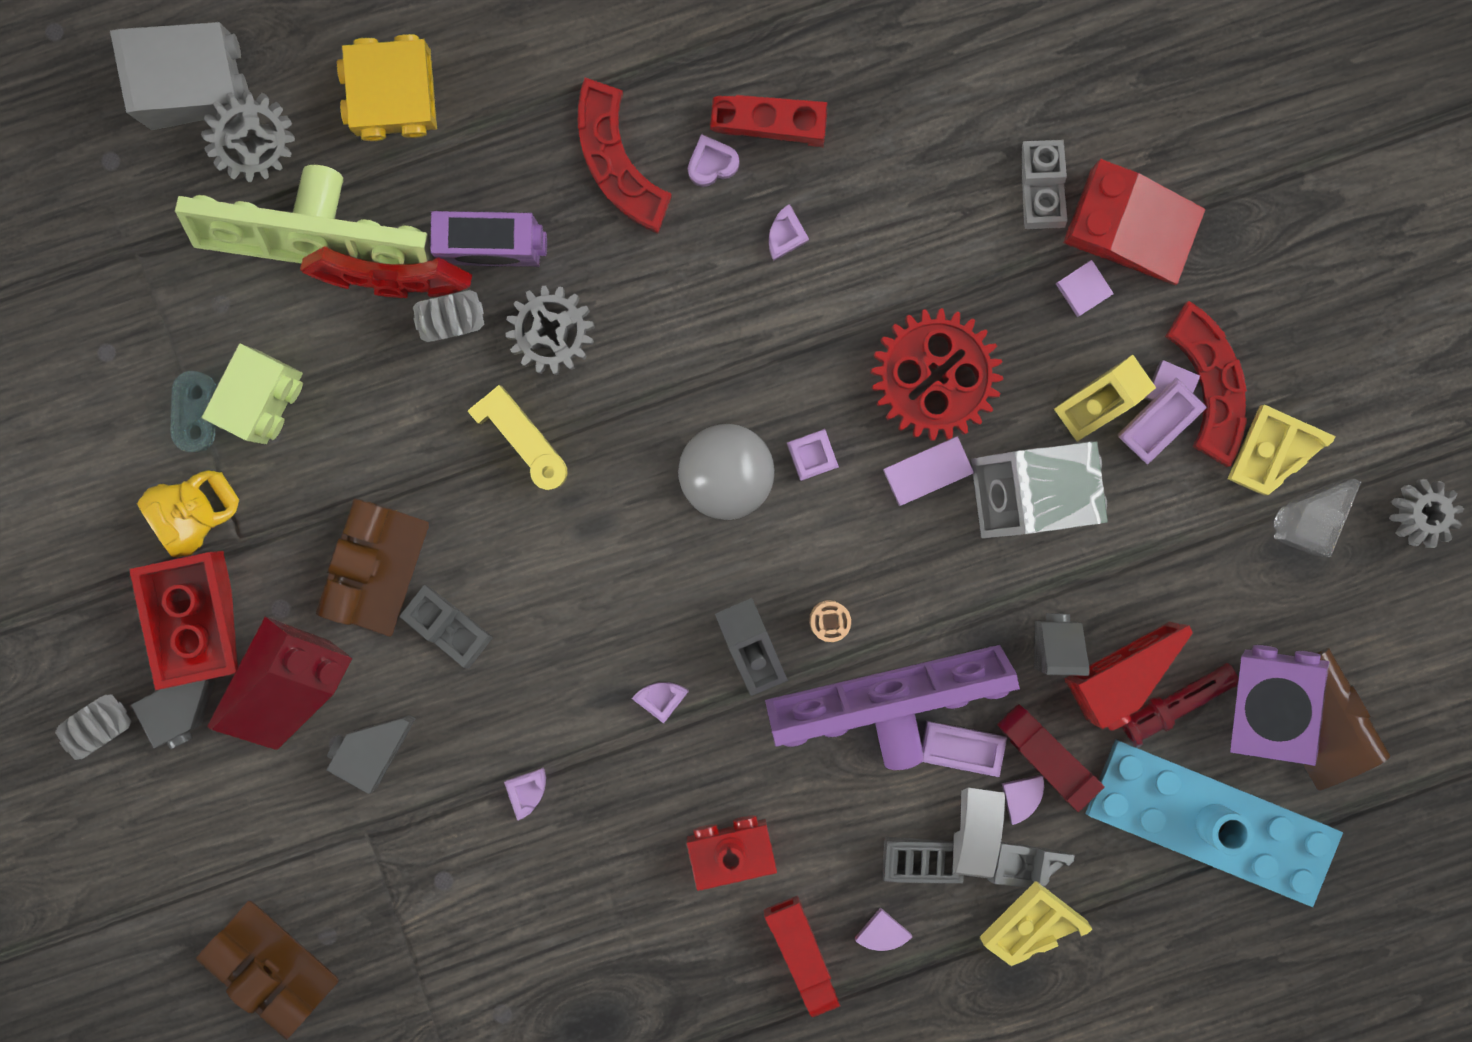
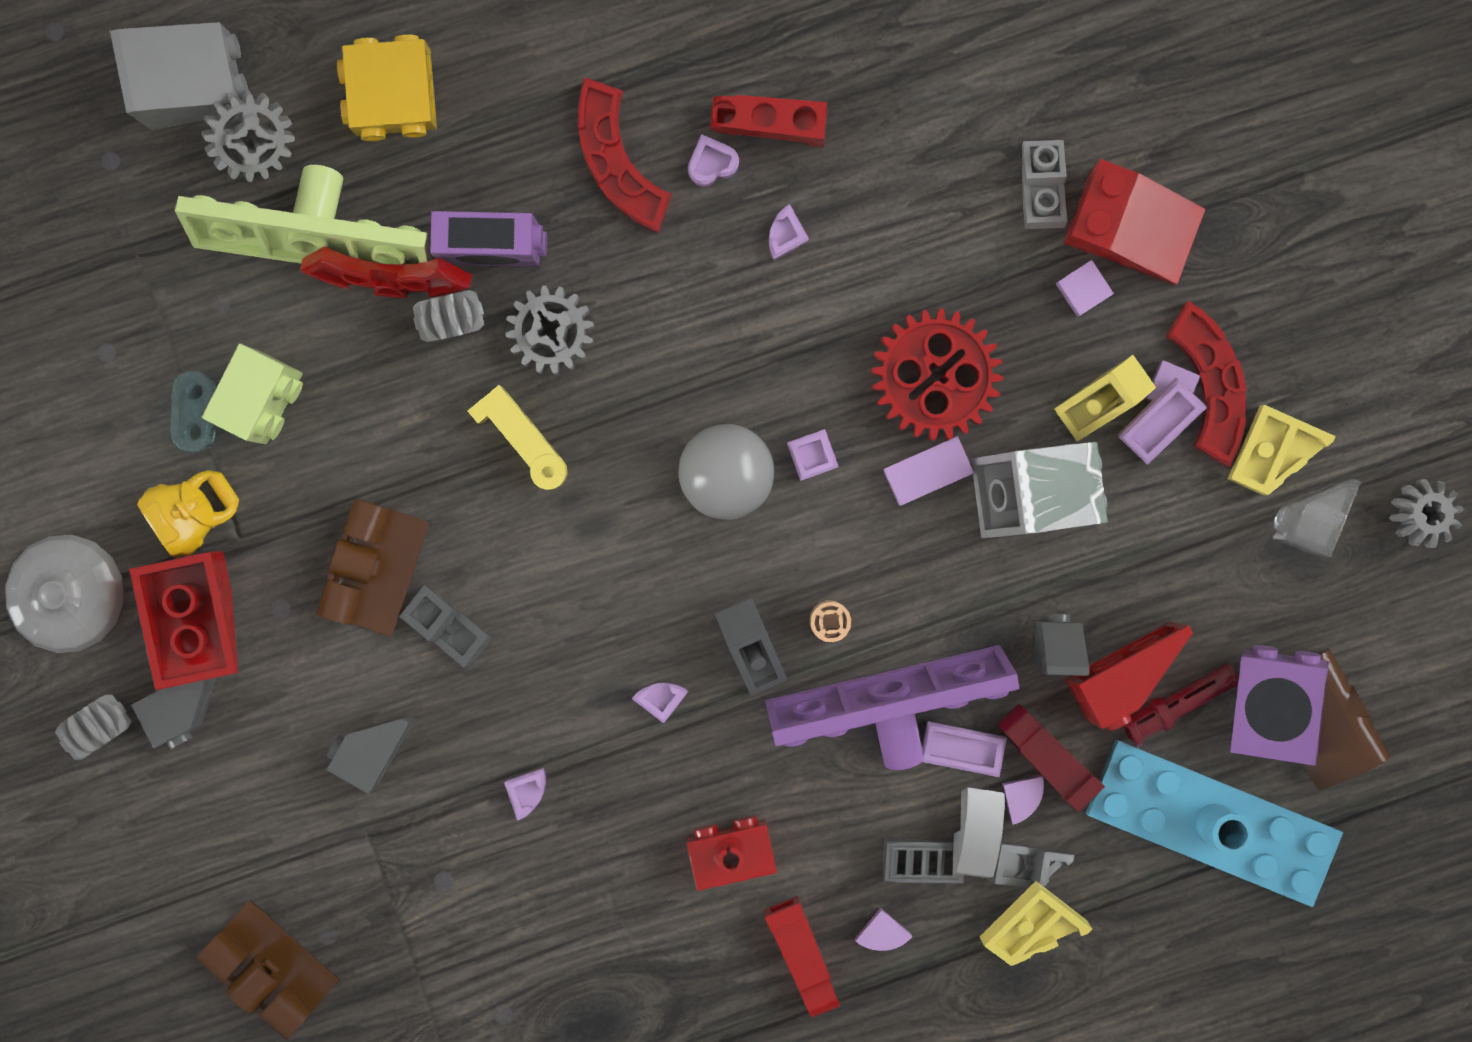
dark red slope [207,617,353,750] -> none
none -> light grey hat [5,535,124,653]

